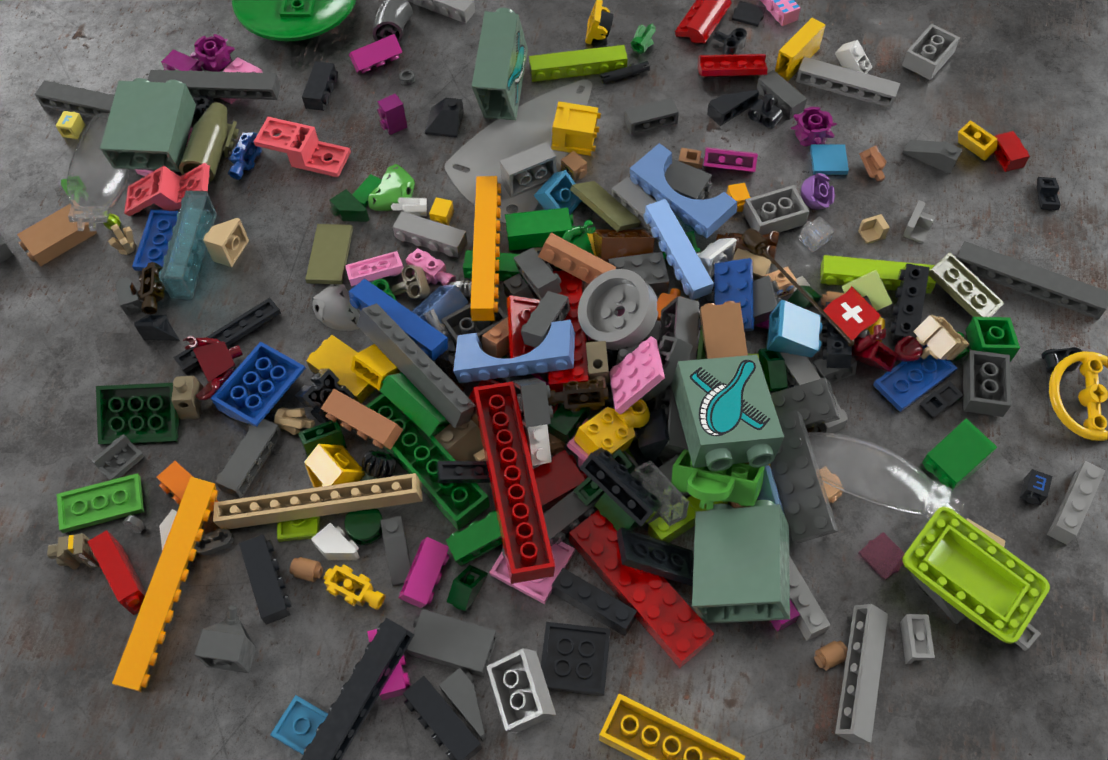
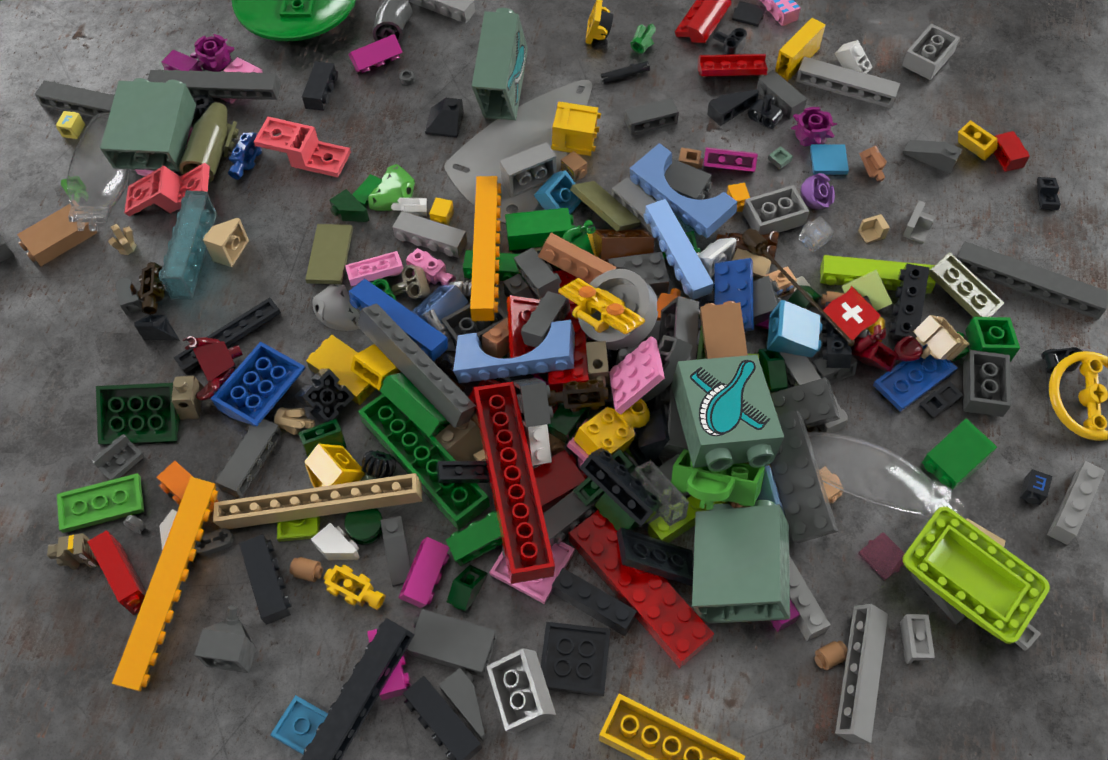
lime plate [103,214,121,230] -> none
blue plate [132,210,187,273] -> none
nougat brick [321,389,403,450] -> none
magenta brick [377,93,407,135] -> none
lime brick [529,45,628,82] -> none
none -> yellow piece [558,278,645,335]
none -> sand green plate [768,146,793,169]

